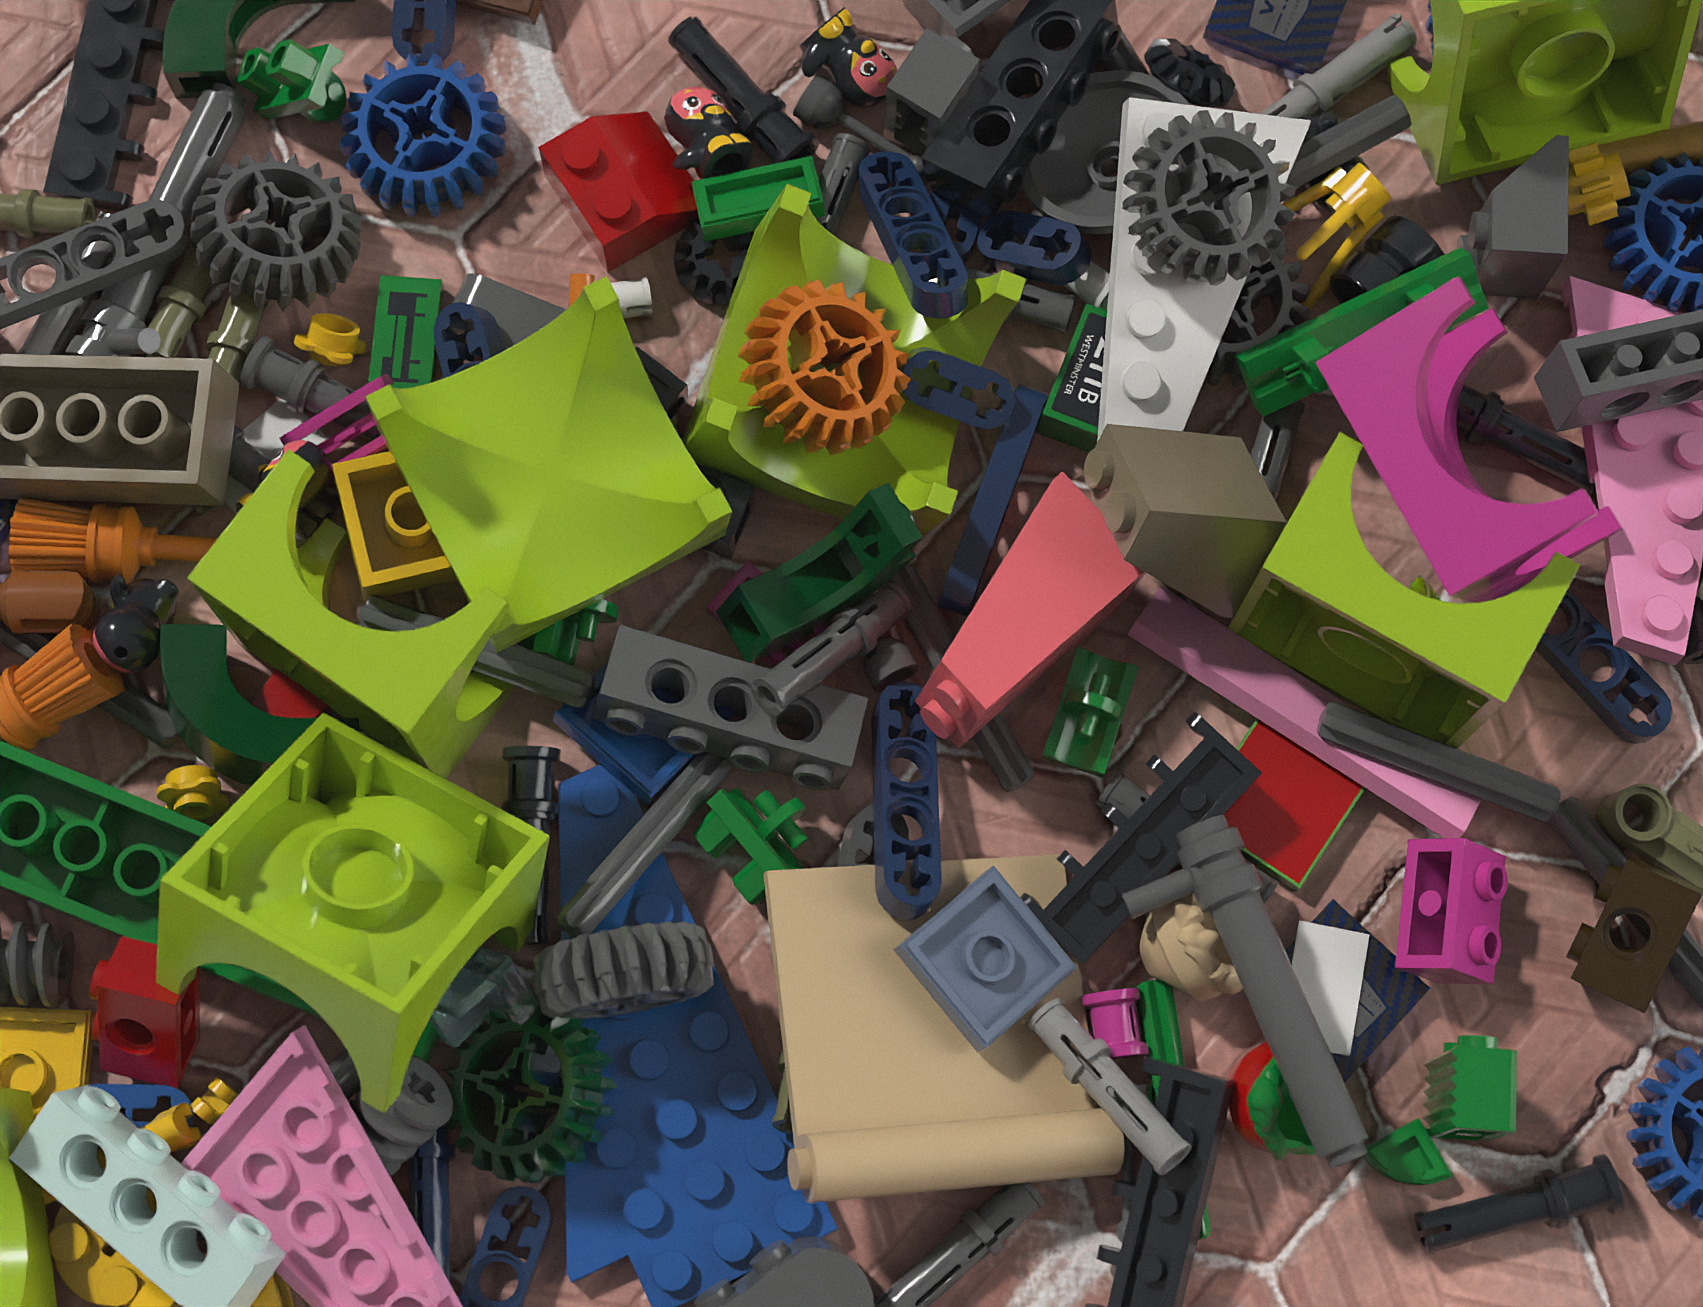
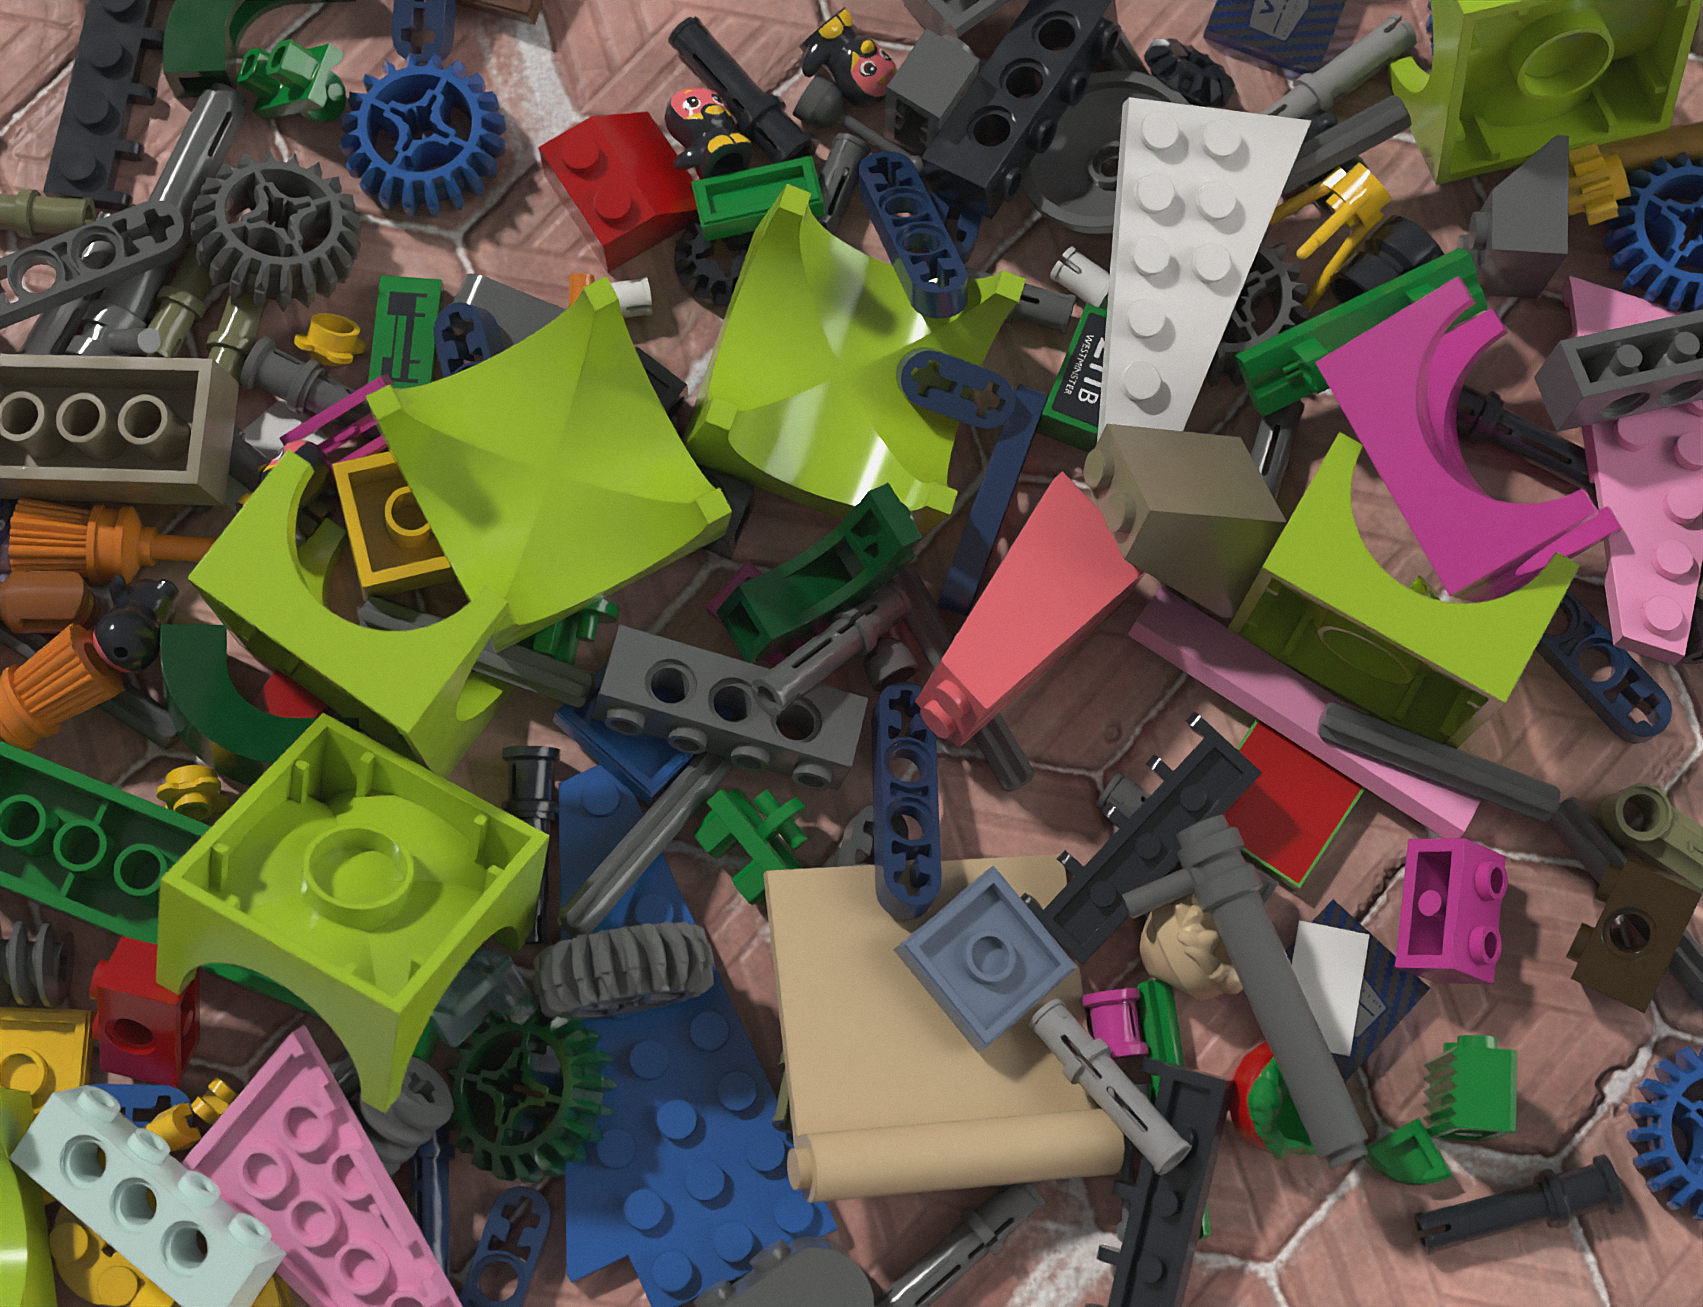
orange gear [738,279,911,455] -> none
dark blue beam [977,211,1092,285] -> none
green hips [1041,647,1139,778] -> none
dark grey gear [1122,110,1297,286] -> none

